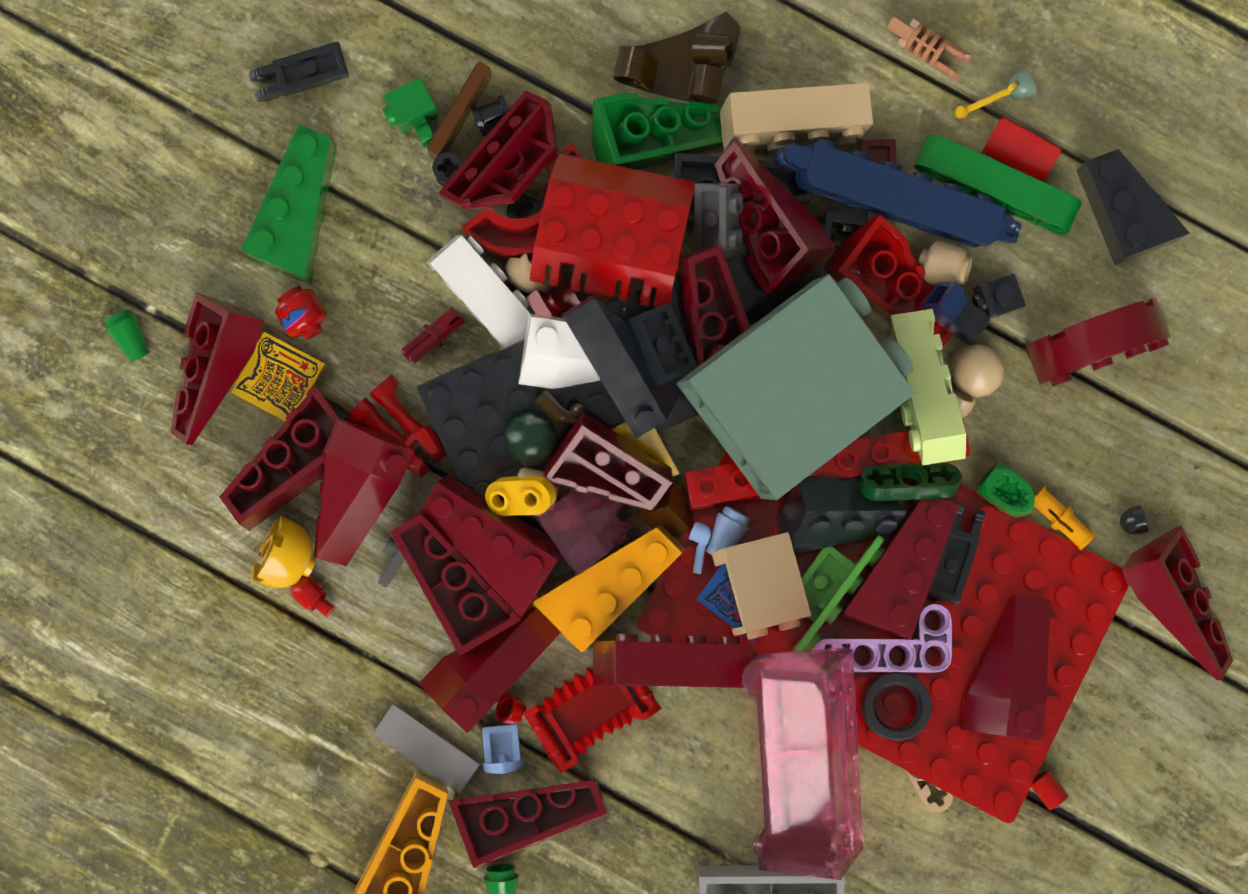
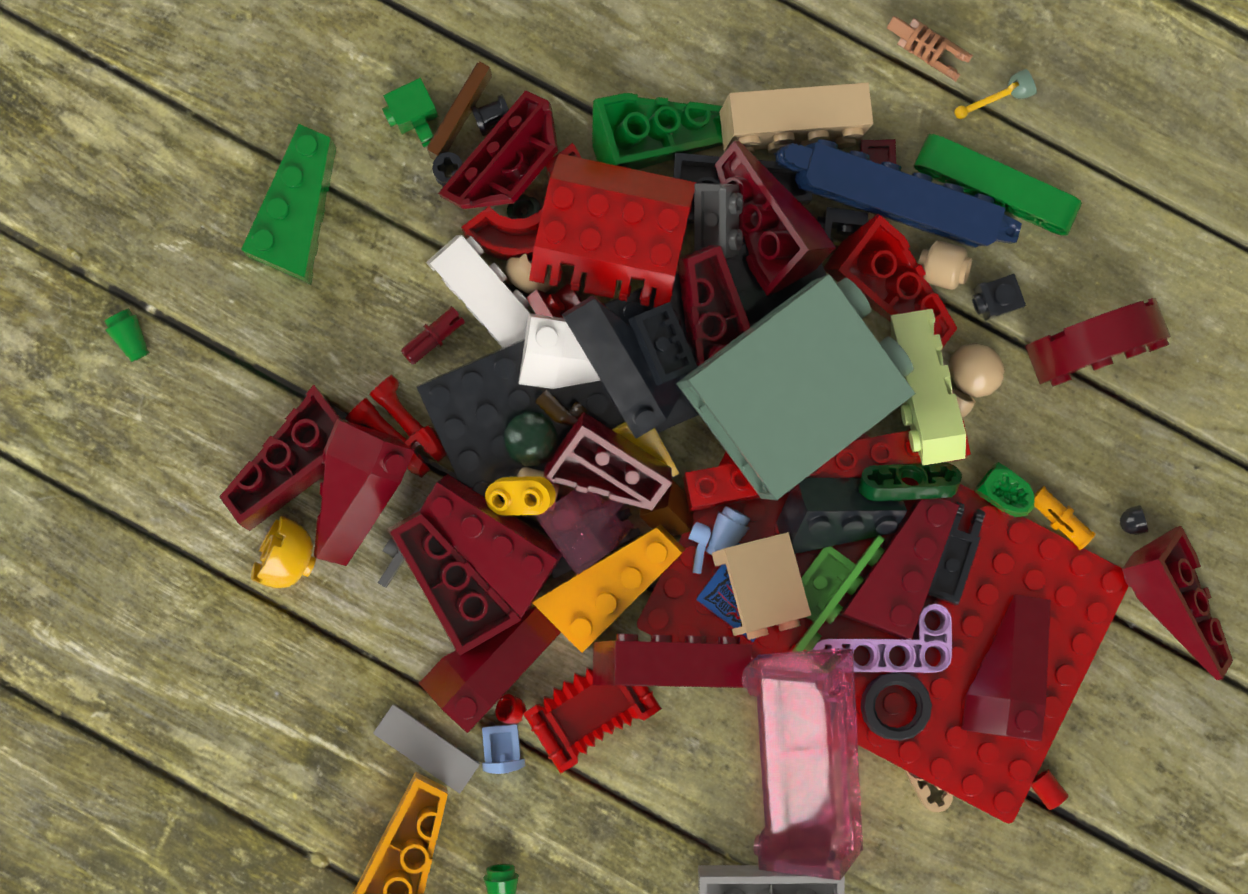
dark red wedge [171,293,264,445] -> none
tile [231,332,326,421] -> none
black hinge [249,41,350,102] -> none
red head [275,286,327,340] -> none
red cylinder [290,576,335,618] -> none
dark red wedge [448,780,610,868] -> none
dark brown panel [613,11,741,104] -> none
leg [921,282,990,345] -> none
red slope [981,117,1062,182] -> none
black wedge [1076,149,1190,265] -> none

